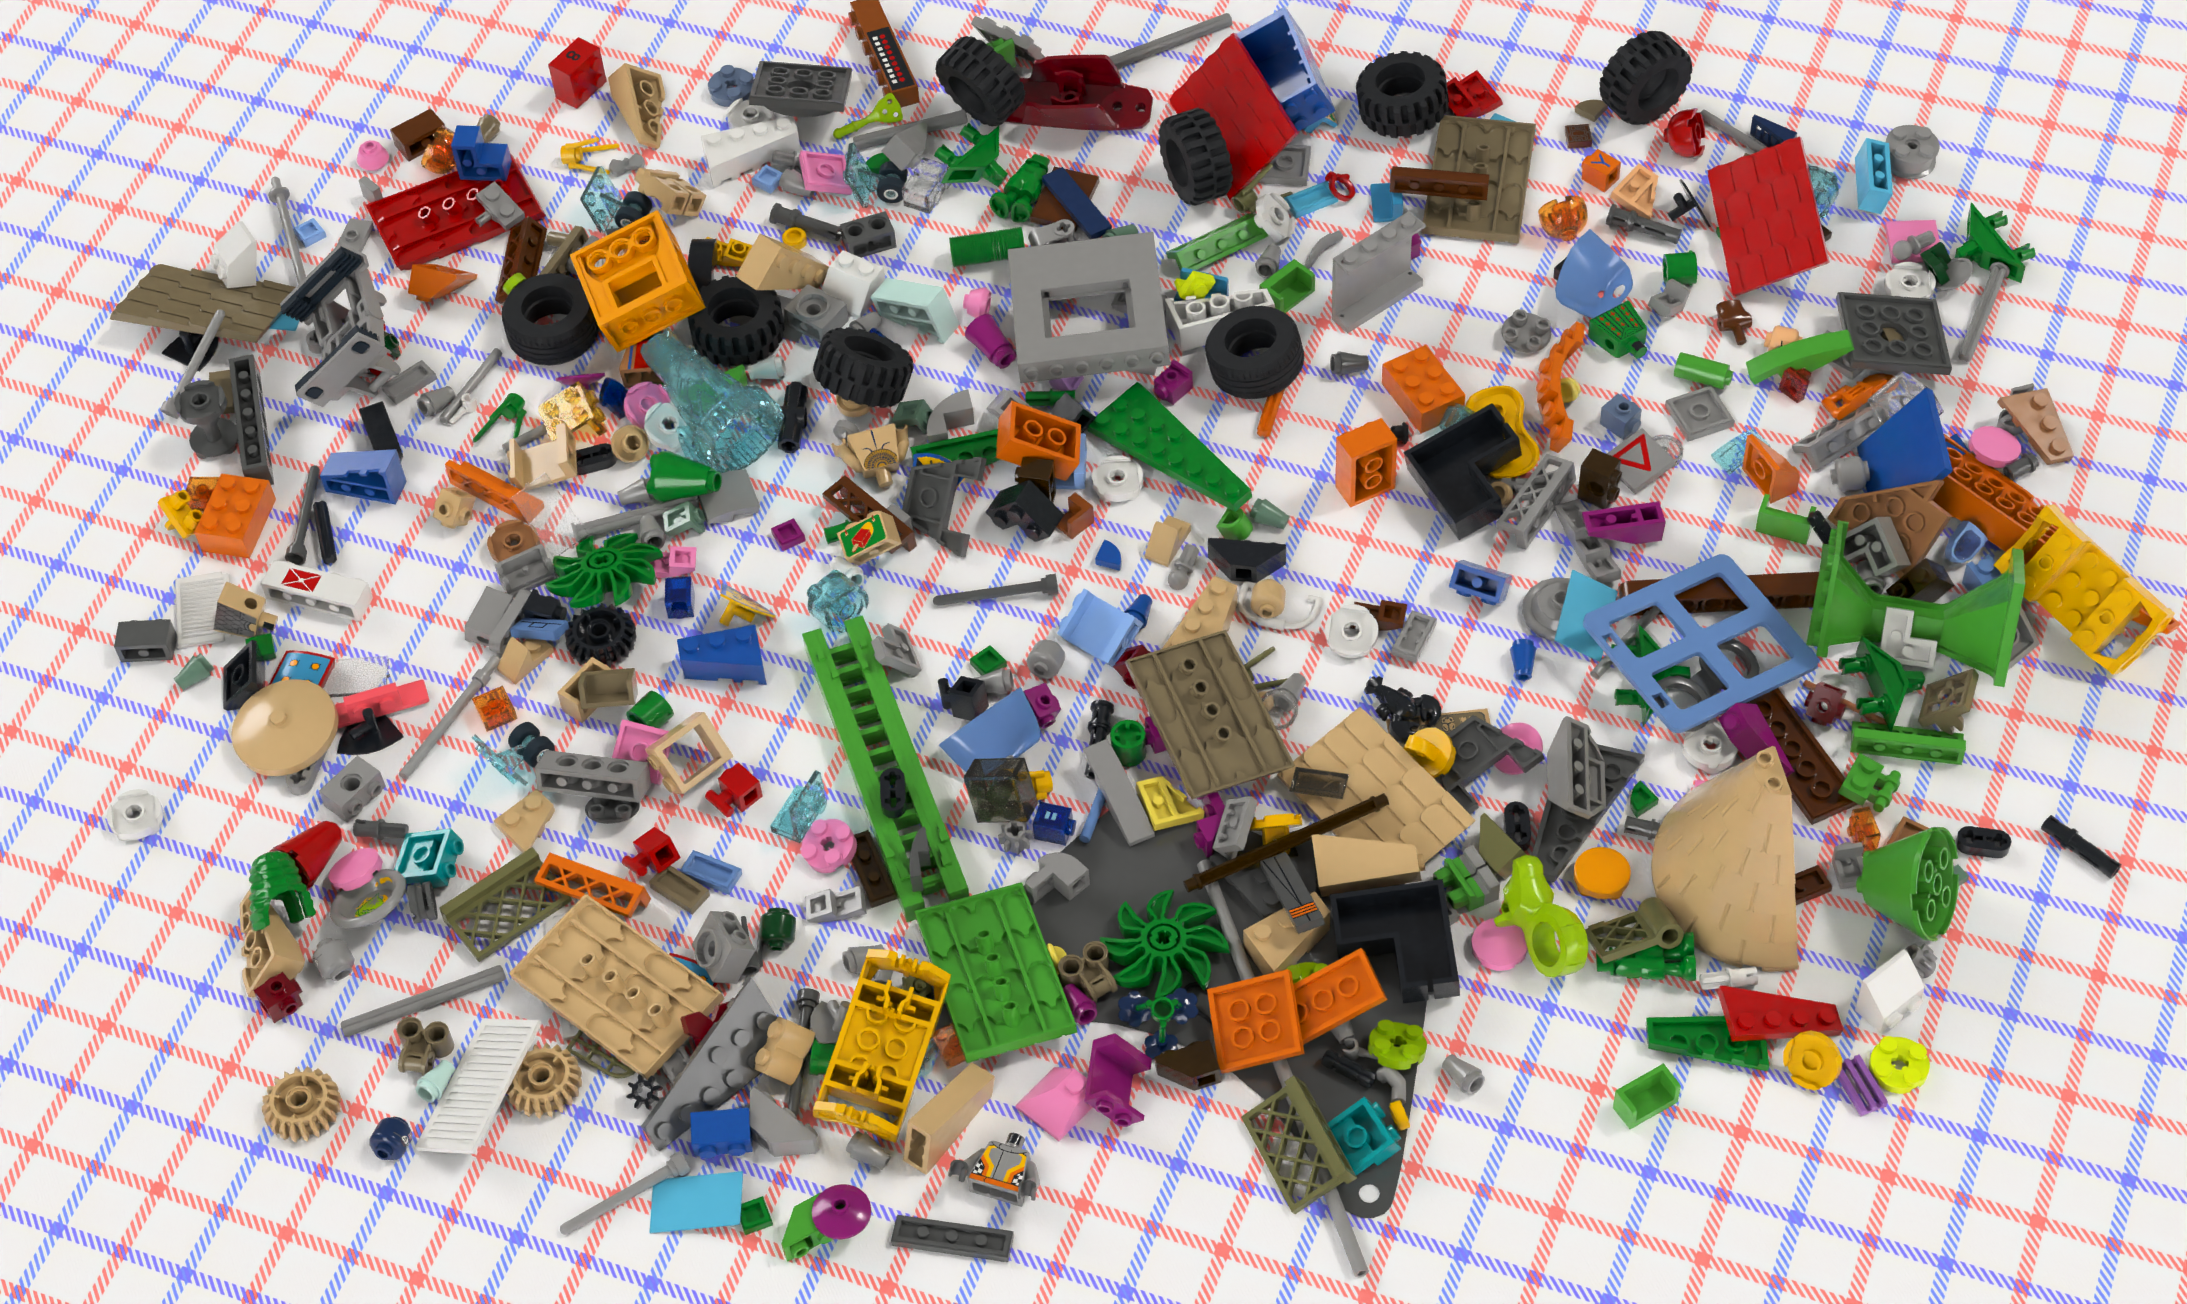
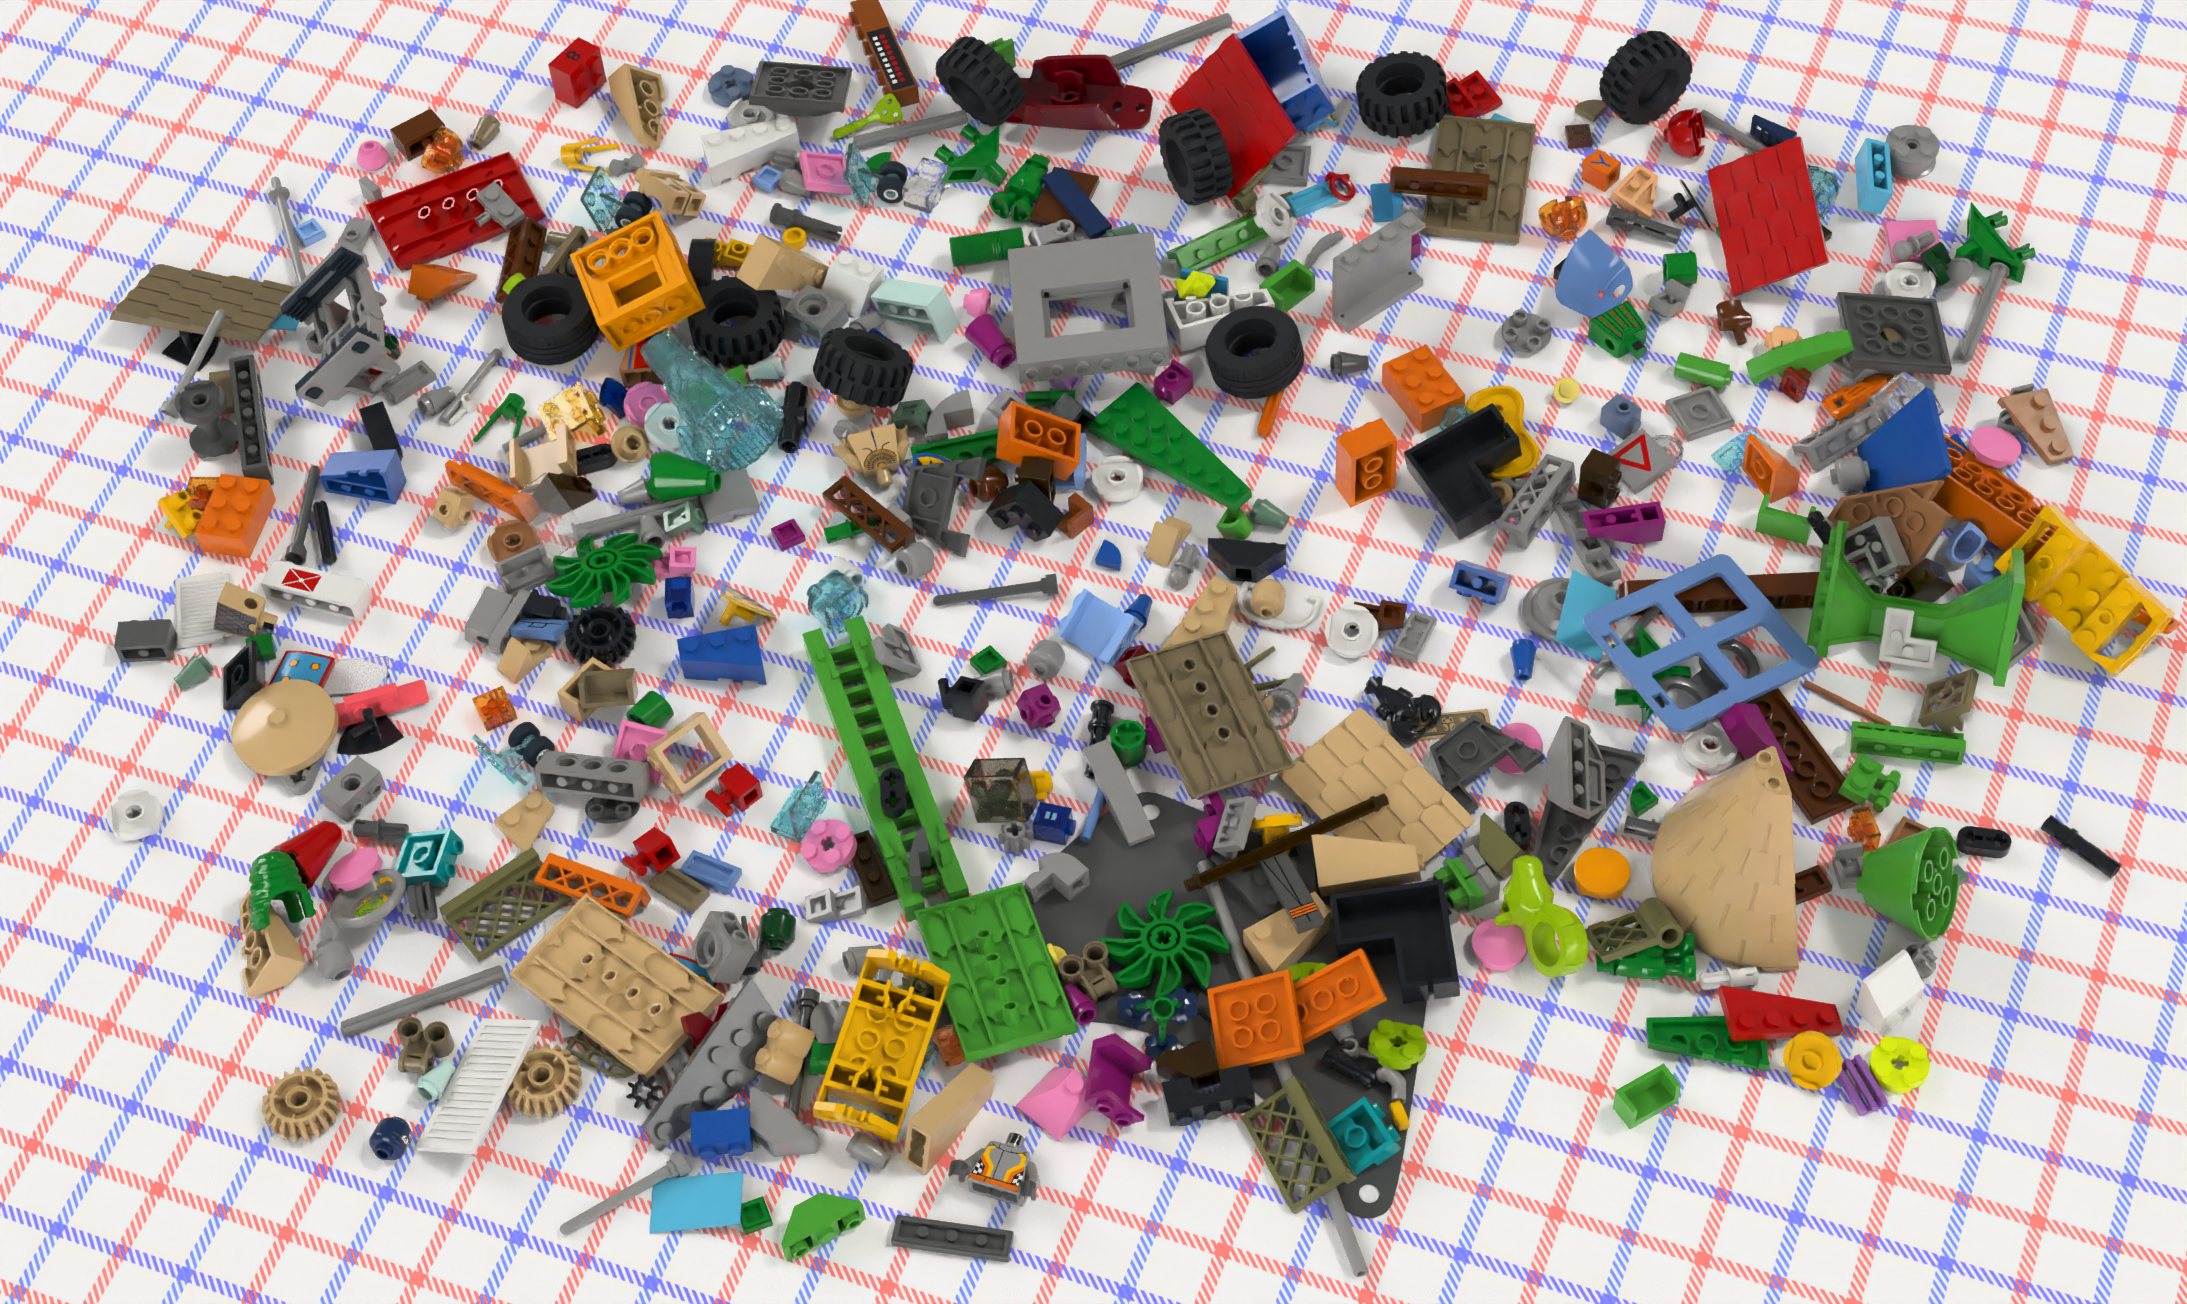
white slope [210,221,257,288] -> none
dark red brick [253,972,303,1024] -> none
light grey bar [399,655,500,780] -> none
blue brick [451,125,512,181] -> none
magenta dish [555,373,606,391] -> none
magenta dish [812,1184,872,1240] -> none
brick [837,511,902,566] -> none
dark grey brick [840,211,897,258] -> none
light grey slope [882,121,928,171] -> none
medium blue piece [939,687,1041,780] -> none
light grey plate [971,16,1045,63] -> none
light yellow wing [1135,776,1205,831] -> none
clear smoke tile [1289,767,1349,799] -> none
black piece [1390,422,1409,445] -> none
yellow tile [1403,728,1456,778] -> none
light grey cone [1442,1054,1485,1094] -> none
orange piece [1536,321,1585,453] -> none
dark red brick [1804,681,1847,726] -> none
green connector [1838,636,1926,732] -> none
dark grey pin [2003,453,2039,481] -> none
none -> dark brown slope [533,472,598,515]
none -> light grey head [895,542,934,580]
none -> reddish brown head [969,466,1009,502]
none -> black arch [1161,1064,1256,1127]

